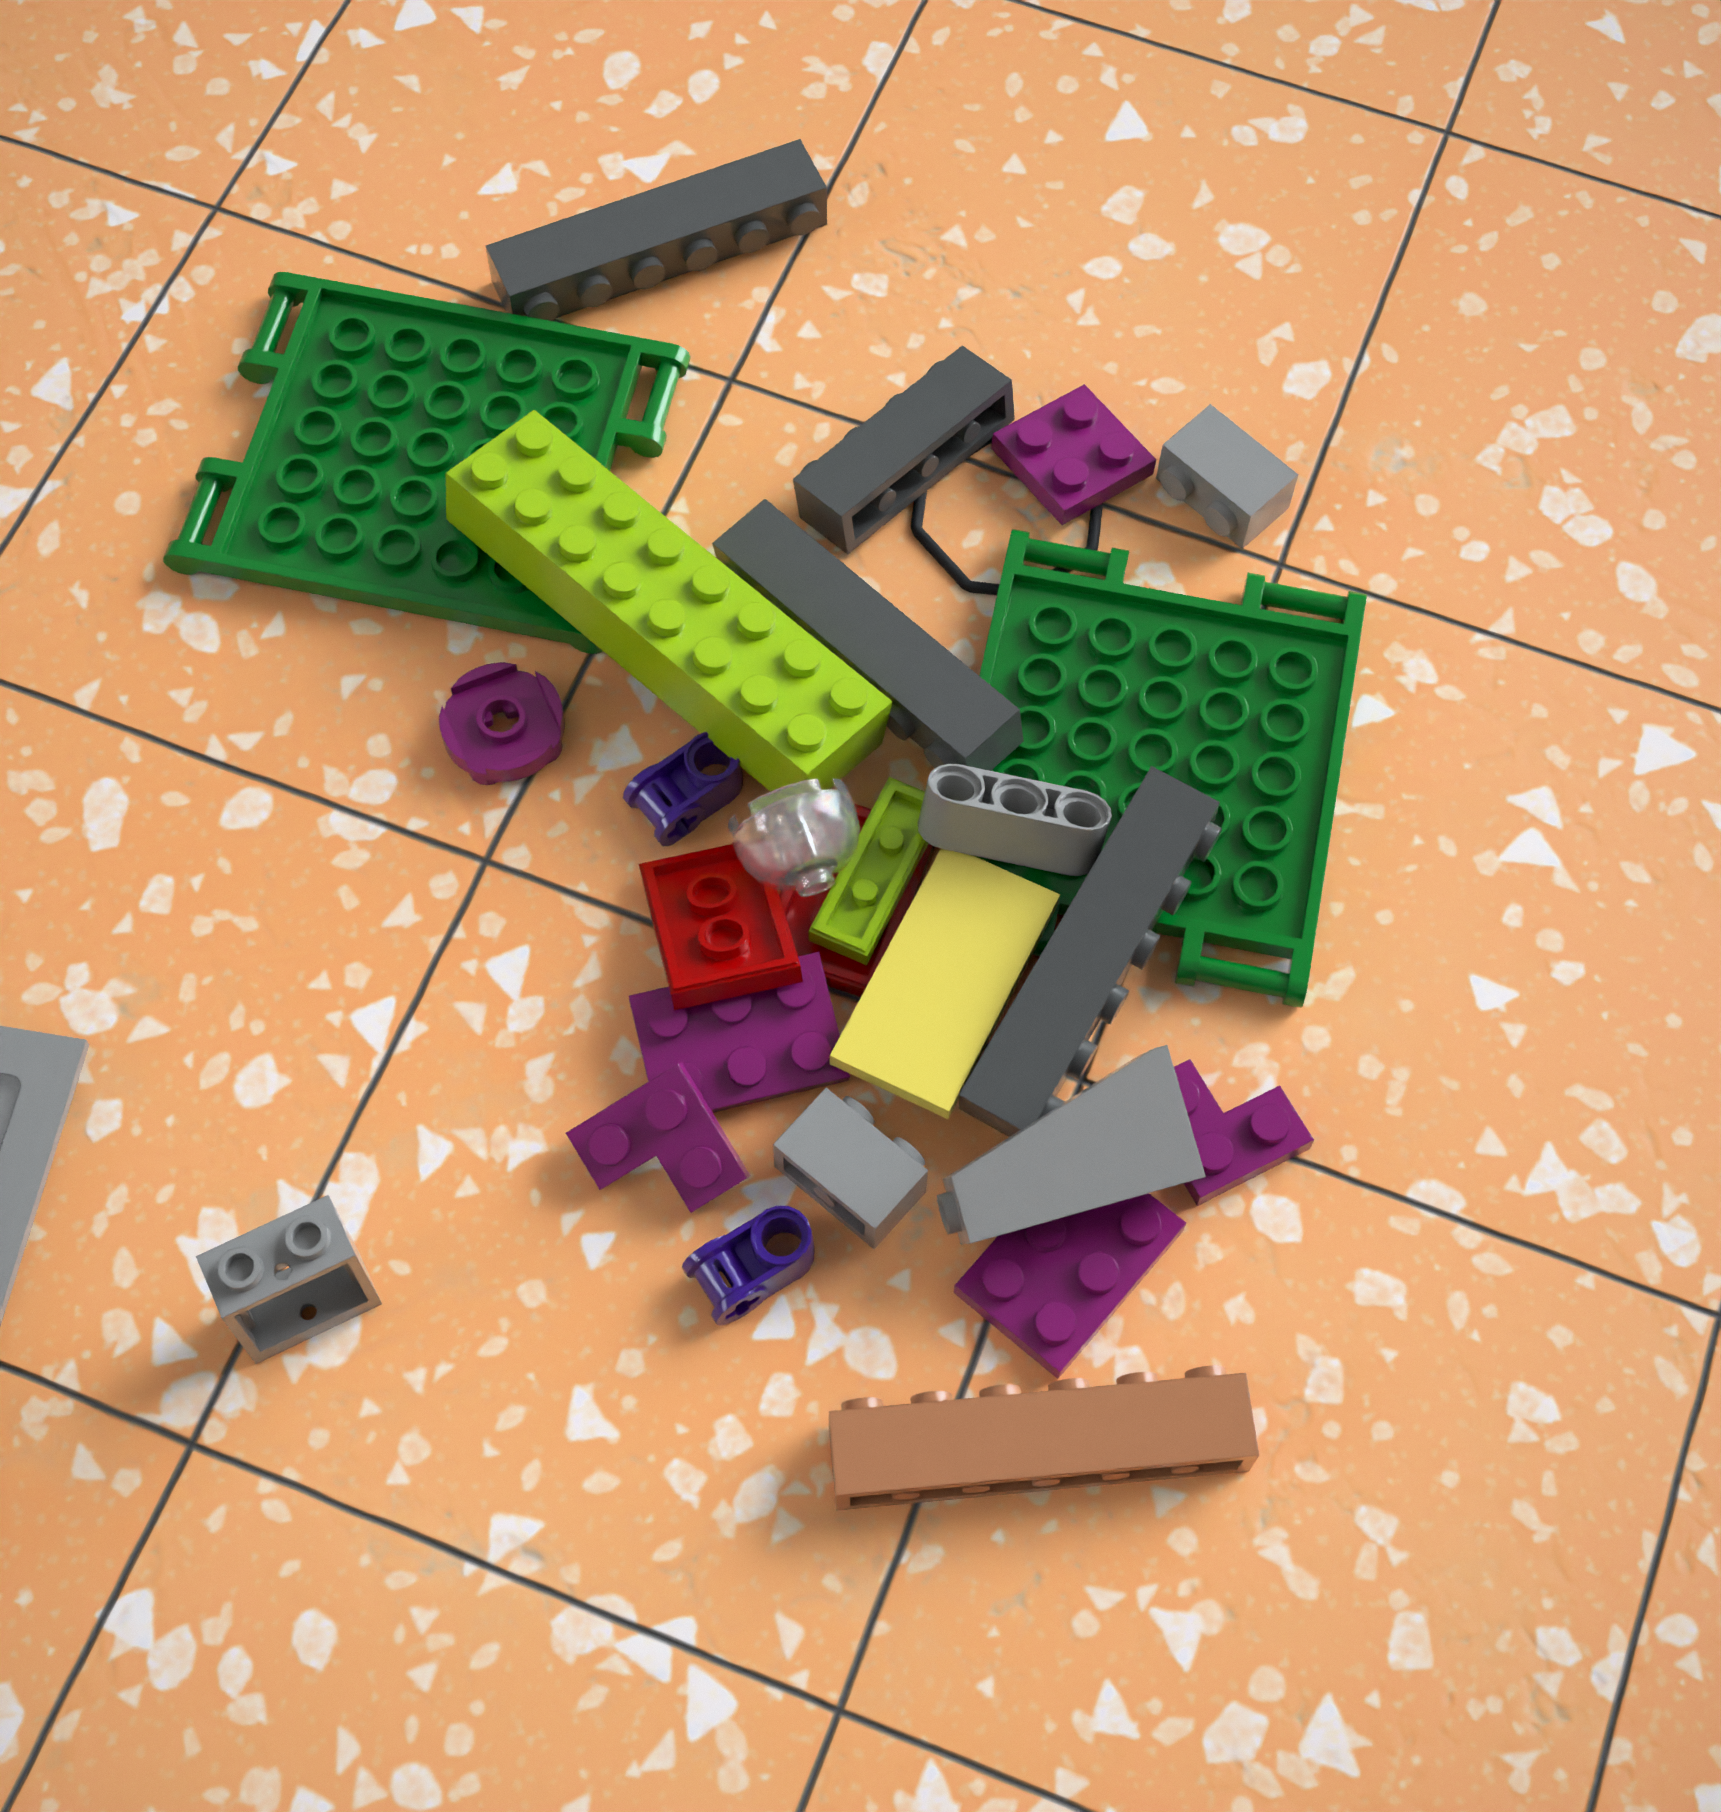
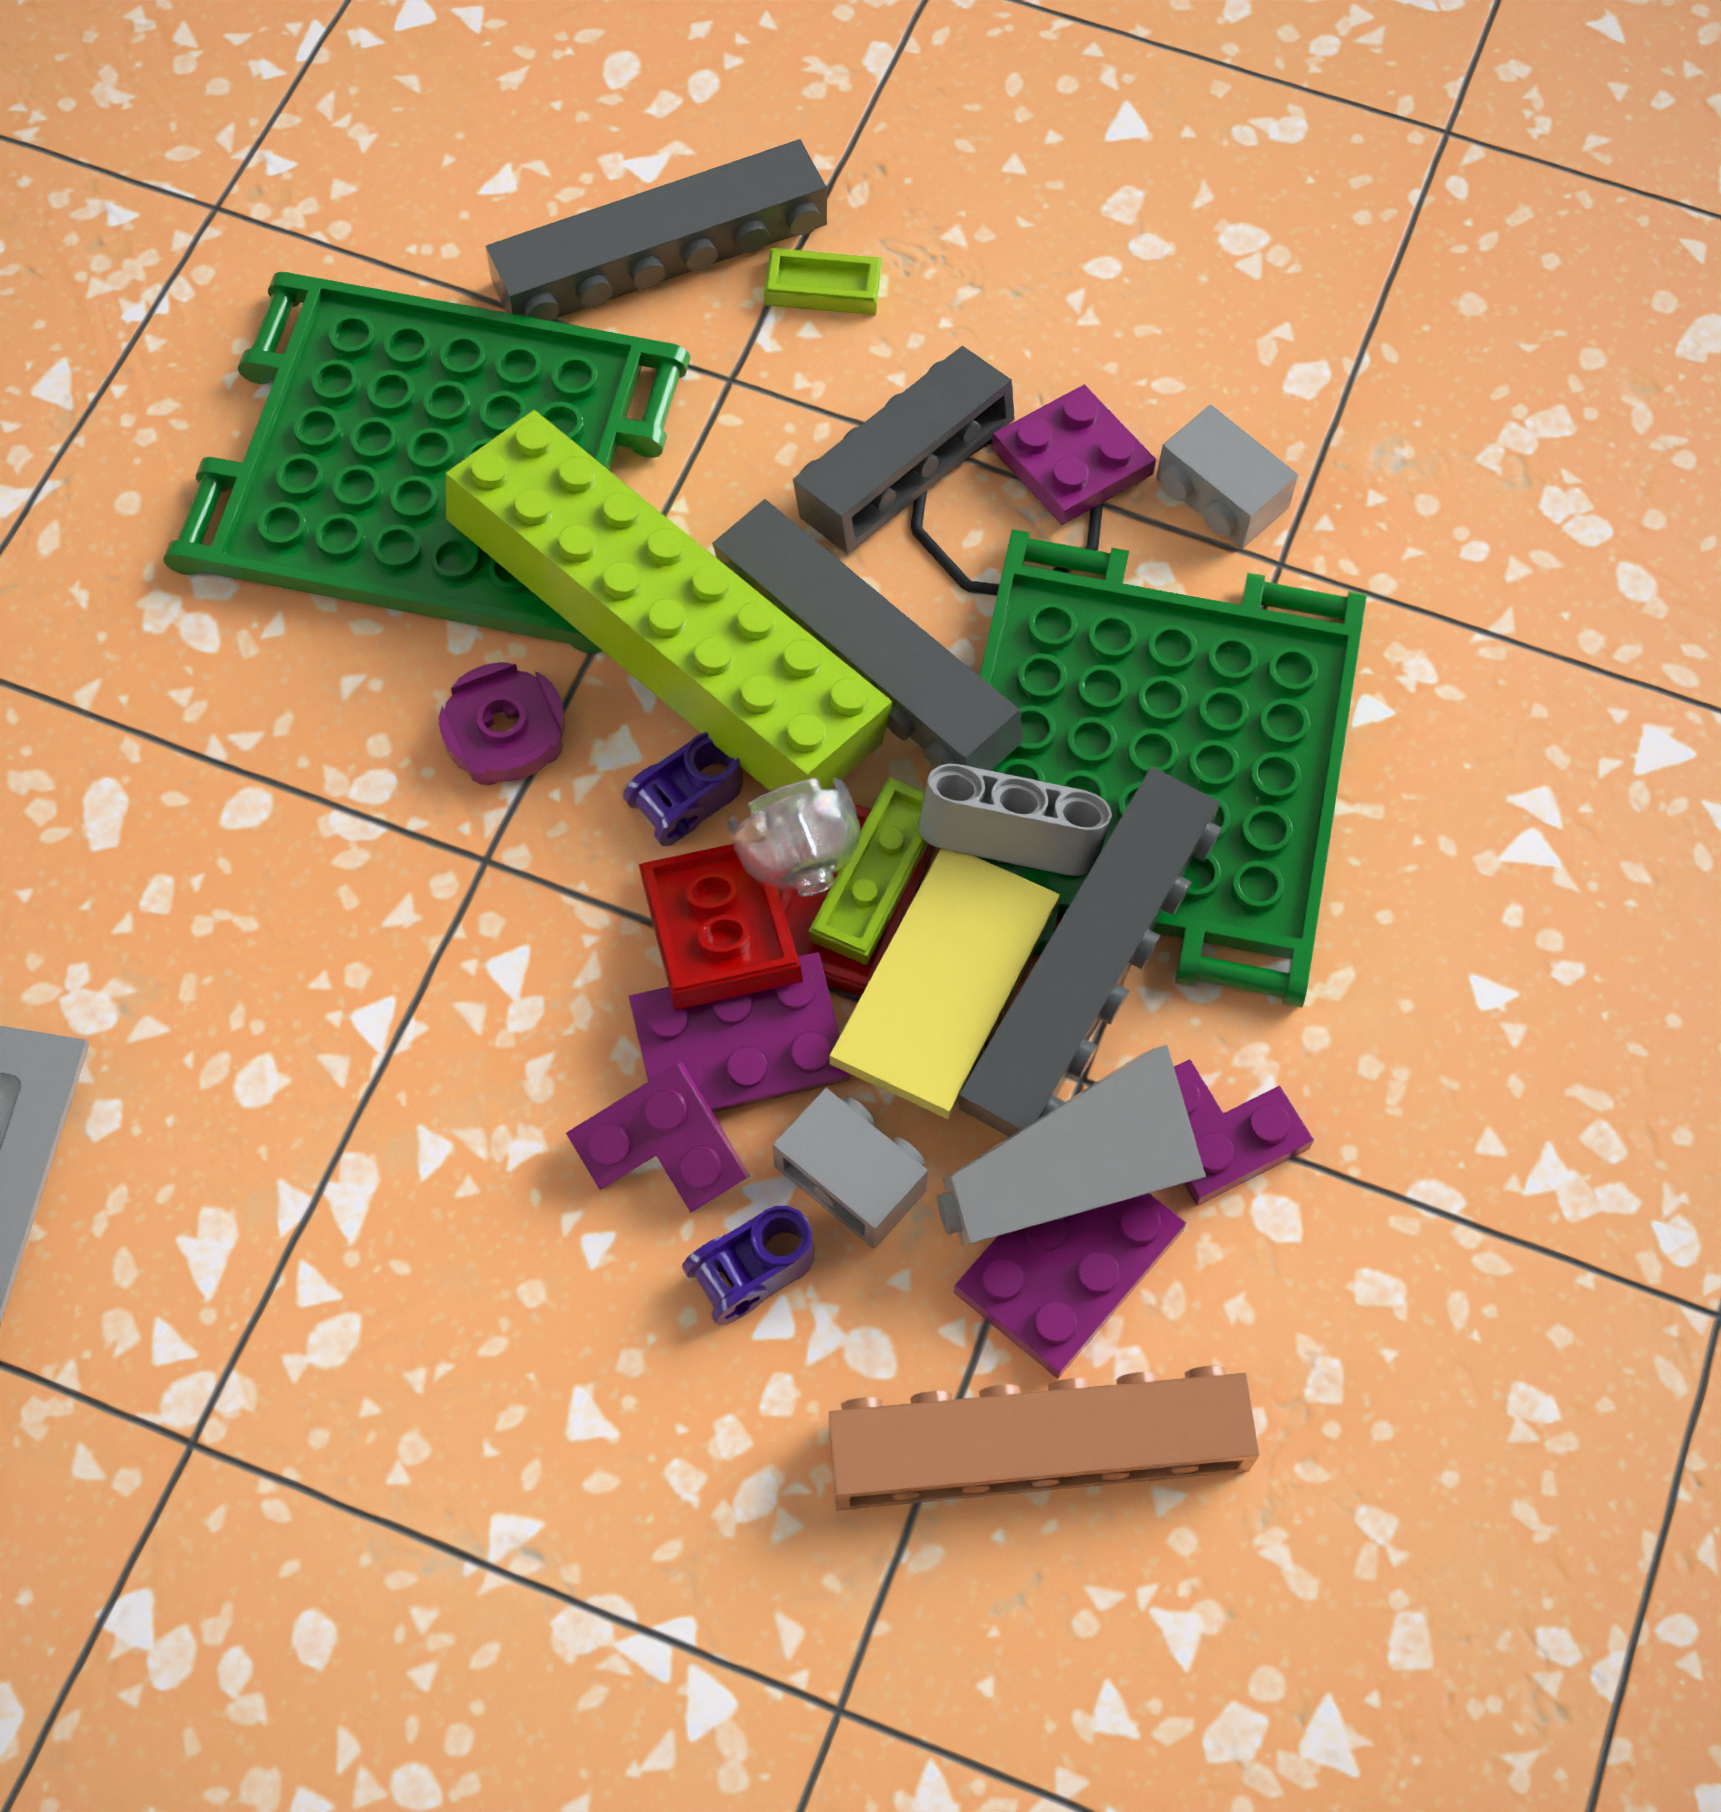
light grey window [195,1195,382,1364] -> none
none -> lime tile [764,248,882,315]

